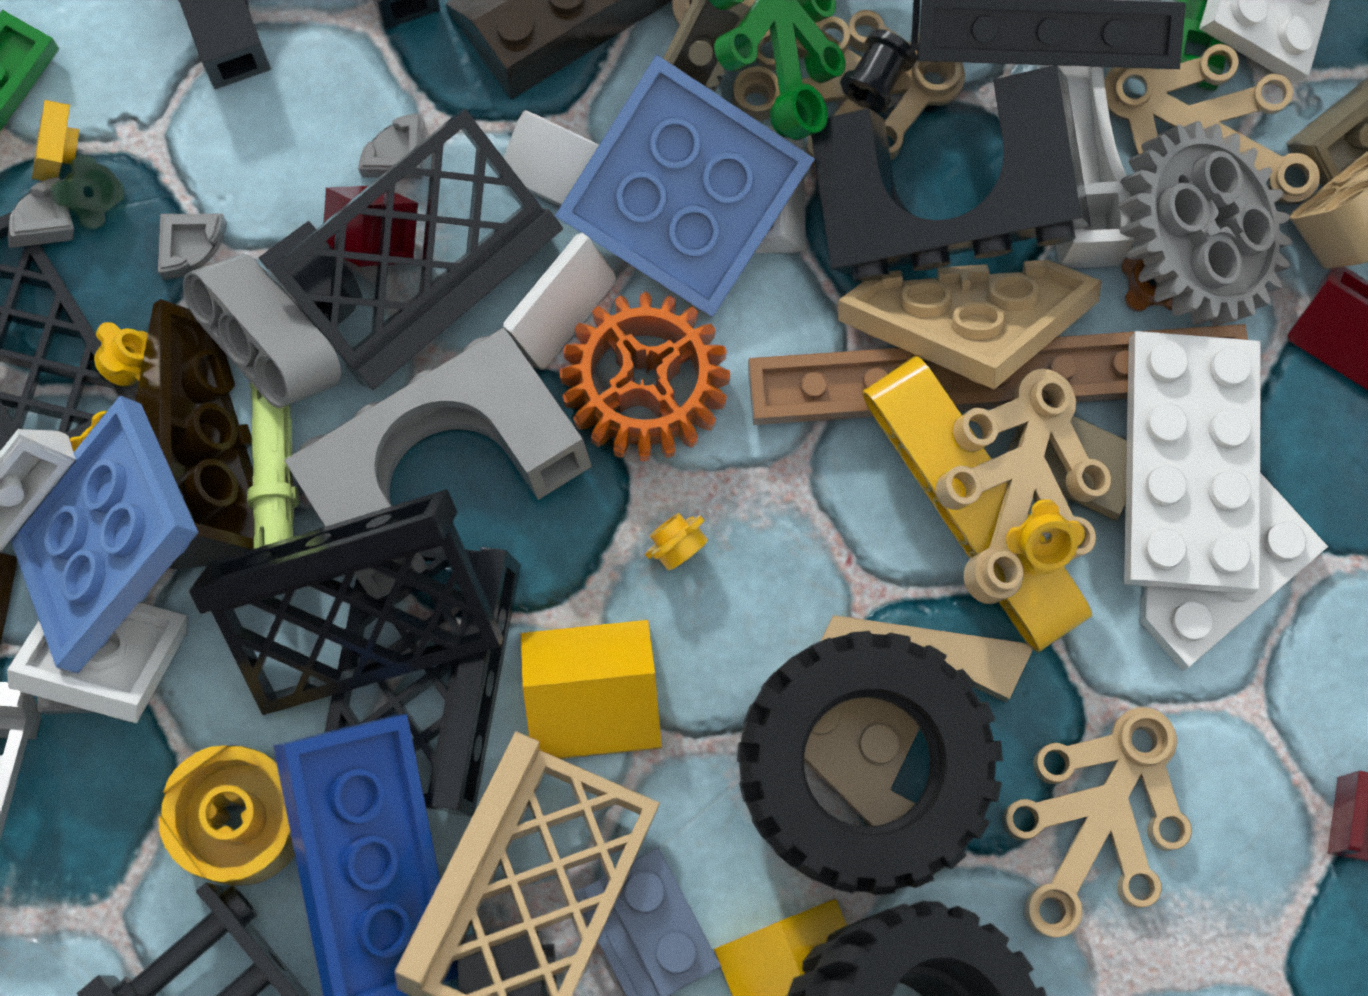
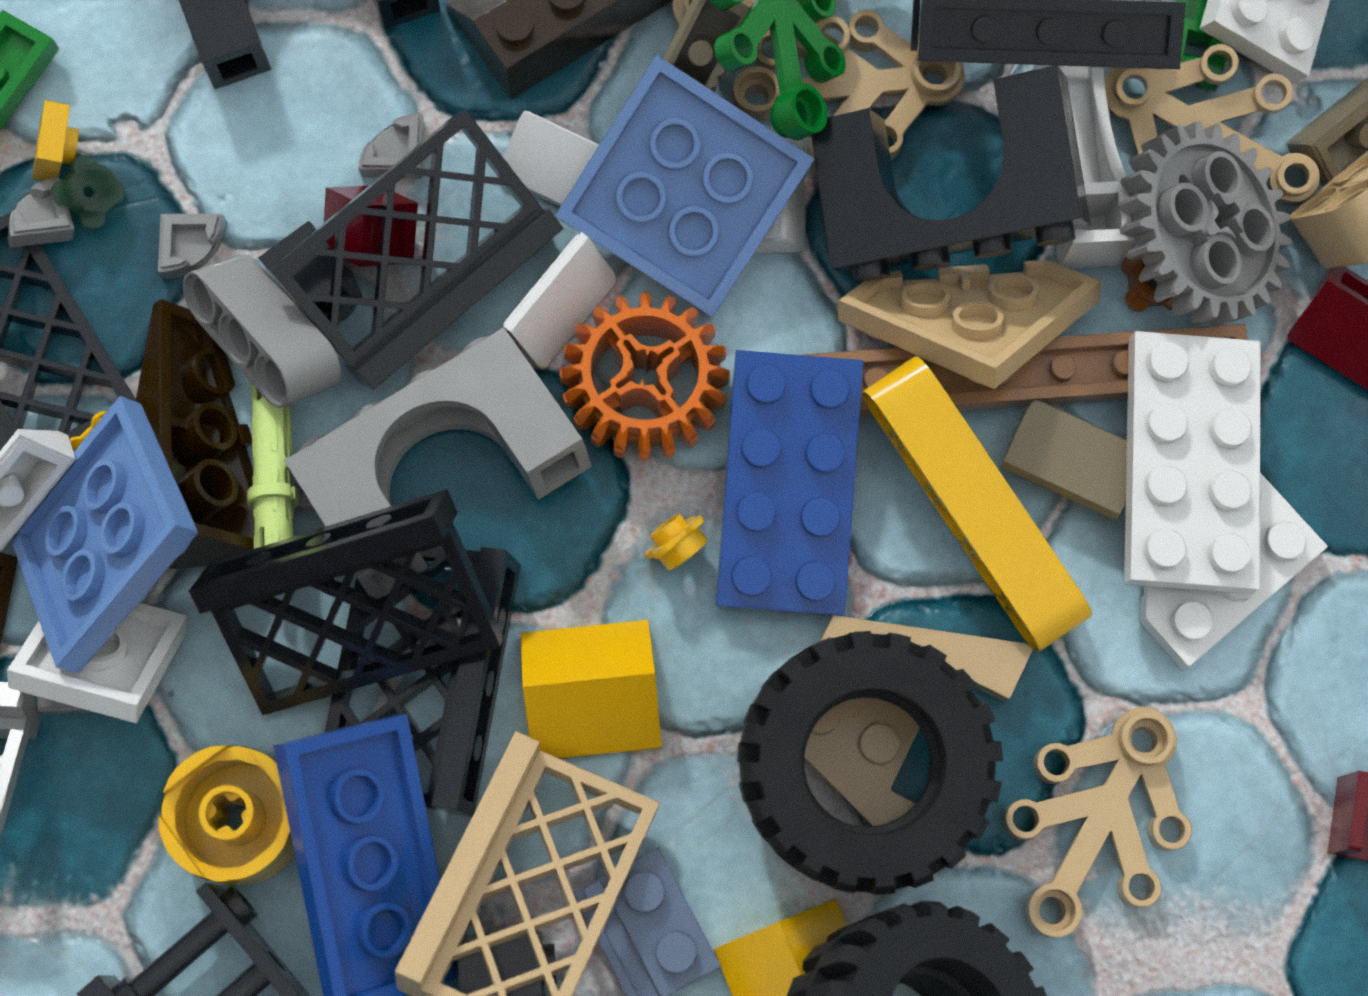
yellow plate [94,322,148,386] -> none
black bush [840,29,917,112] -> none
tan plant [936,369,1111,604] -> none
yellow plate [1005,499,1085,575] -> none
none -> blue plate [716,350,864,616]

